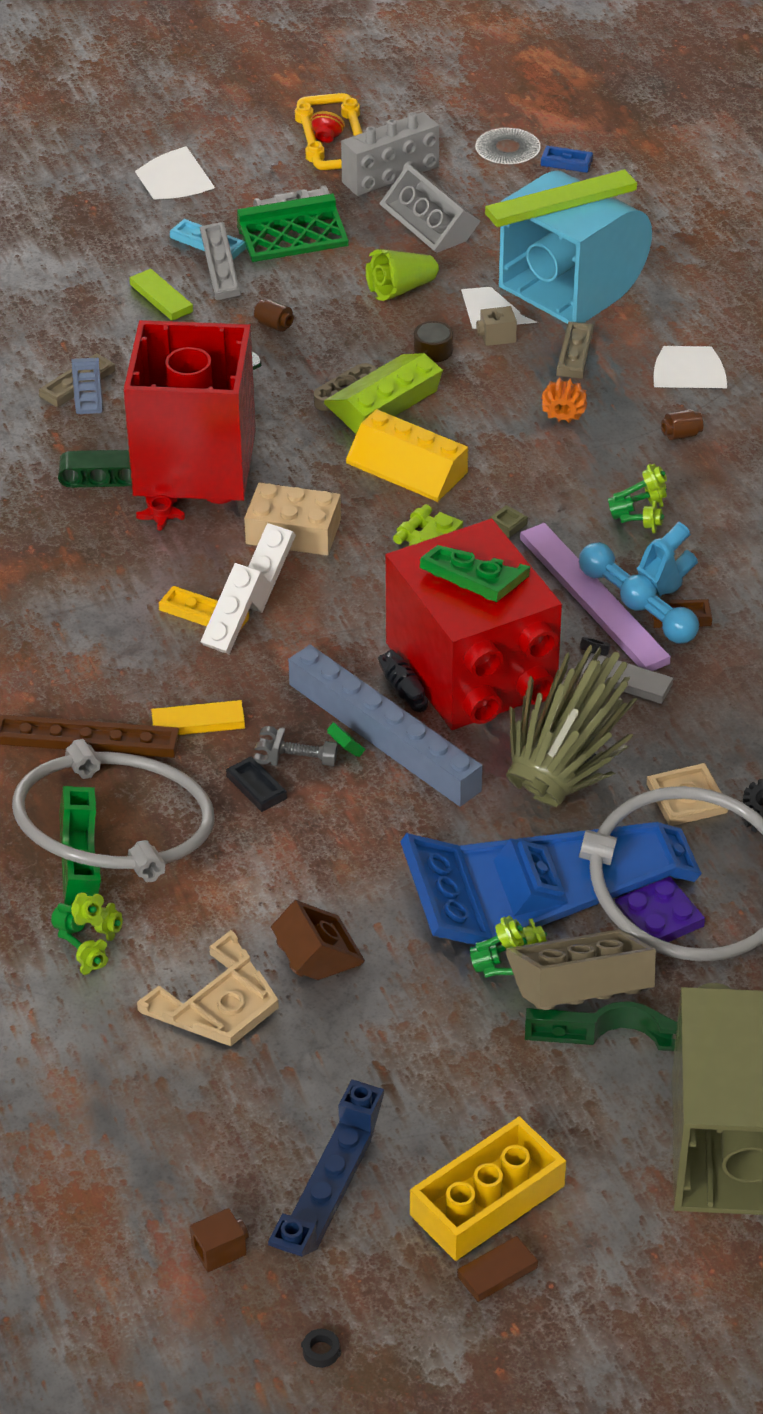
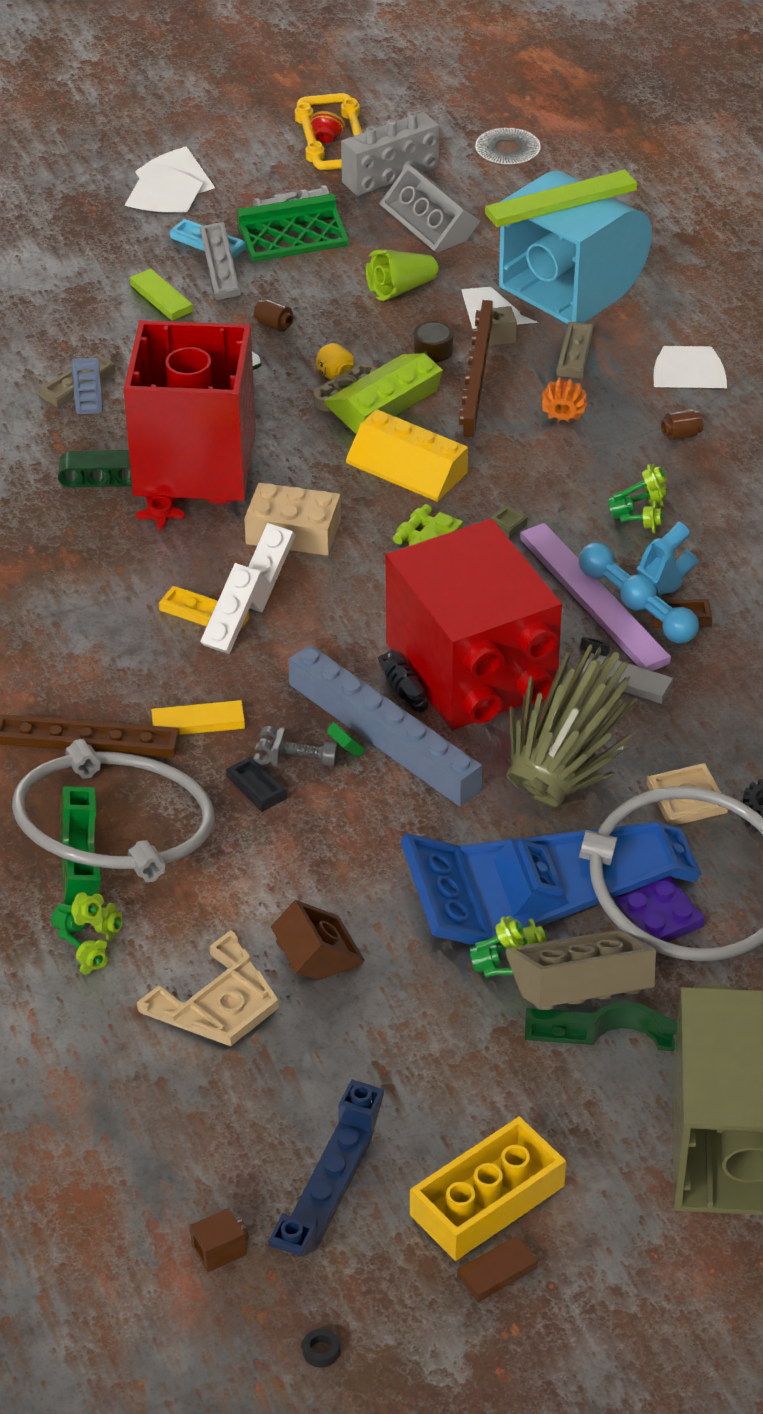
green wing [420,545,530,602] -> none
blue tile [541,146,593,173] -> none
none -> white sticker [125,162,203,212]
none -> yellow head [315,343,354,380]
none -> reddish brown plate [459,300,493,437]

